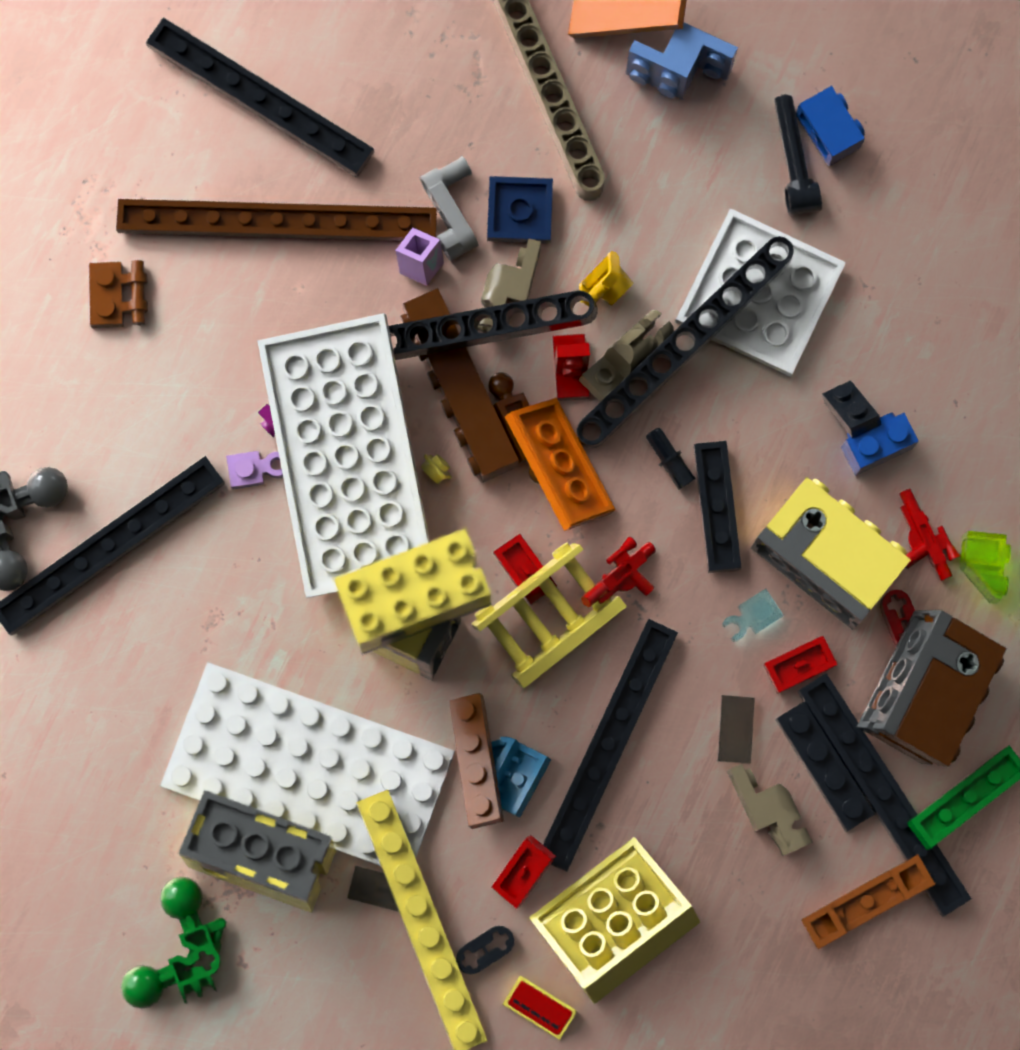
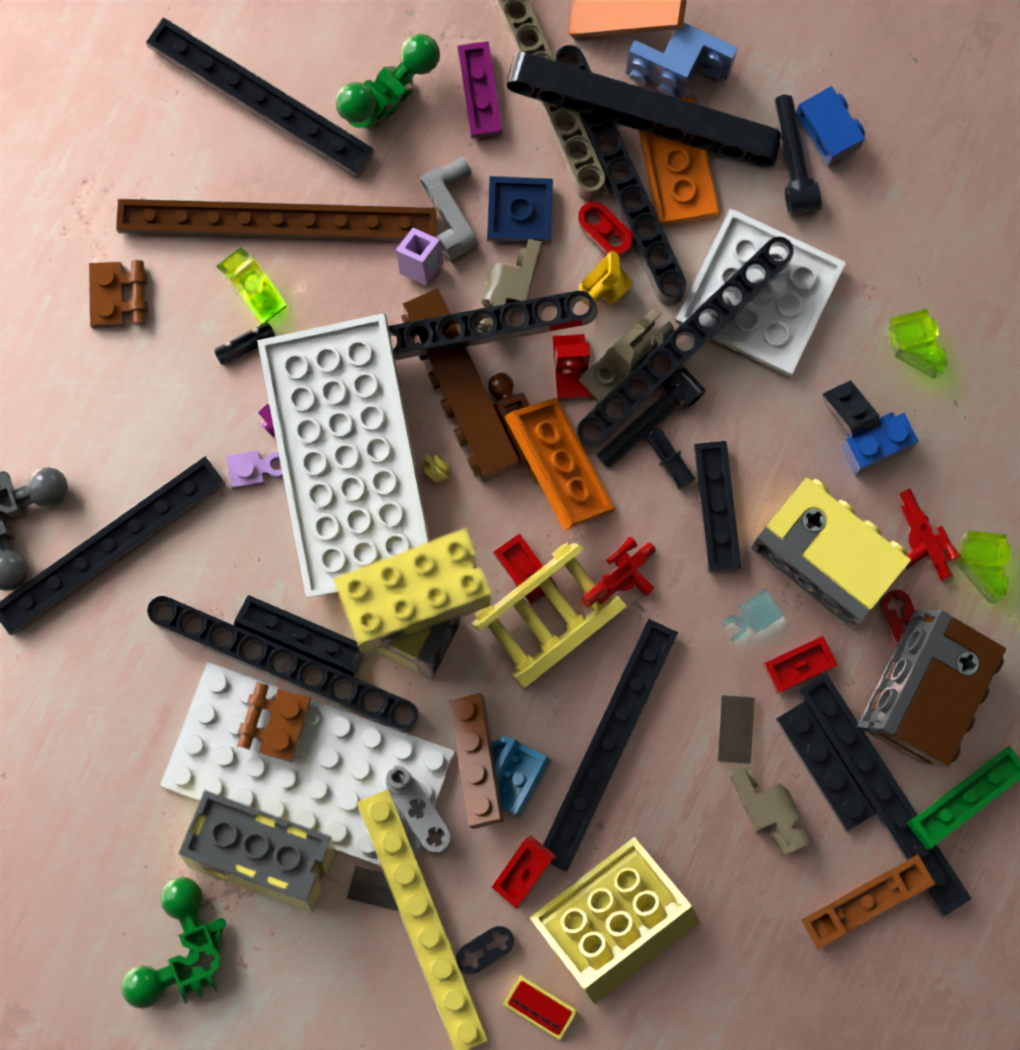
none -> black beam [147,596,420,733]
none -> black axle [214,322,275,365]
none -> clear neon green slope [216,247,287,324]
none -> black plate [234,595,365,677]
none -> dark orange plate [237,682,311,763]
none -> green piece [336,33,440,128]
none -> light grey beam [386,766,450,855]
none -> magenta plate [457,41,502,139]
none -> black beam [506,52,782,168]
none -> black beam [555,45,687,306]
none -> red plate [578,201,632,257]
none -> black axle [597,367,706,468]
none -> orange tile [637,95,720,227]
none -> clear neon green slope [885,309,947,379]

